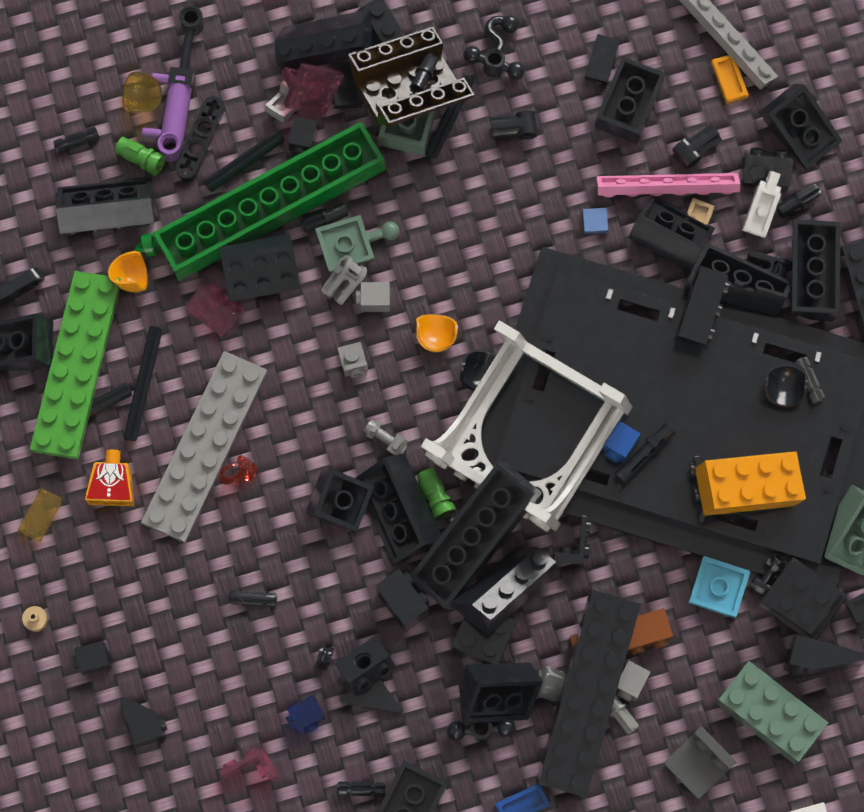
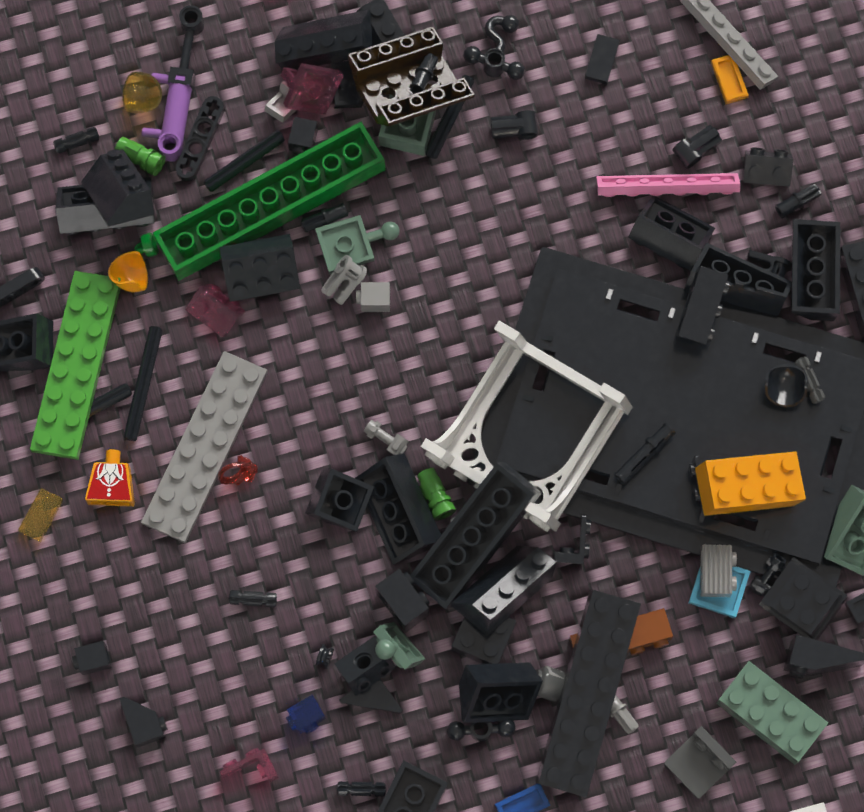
tan tile [22,606,48,632] -> none
light grey bracket [338,342,368,378] -> none
light orange helmet [416,314,458,352] -> none
black helmet [459,350,496,391] -> none
medium blue tile [582,208,608,234] -> none
black brick [595,56,666,144] -> none
blue brick [603,421,641,464] -> none
light grey brick [617,661,651,702] -> none
tan tile [685,198,715,225] -> none
white hinge [742,171,781,238] -> none
black slope [759,84,843,170] -> none
none -> black slope [81,149,154,227]
none -> sand green plate [373,622,425,670]
none -> light grey brick [700,544,737,597]

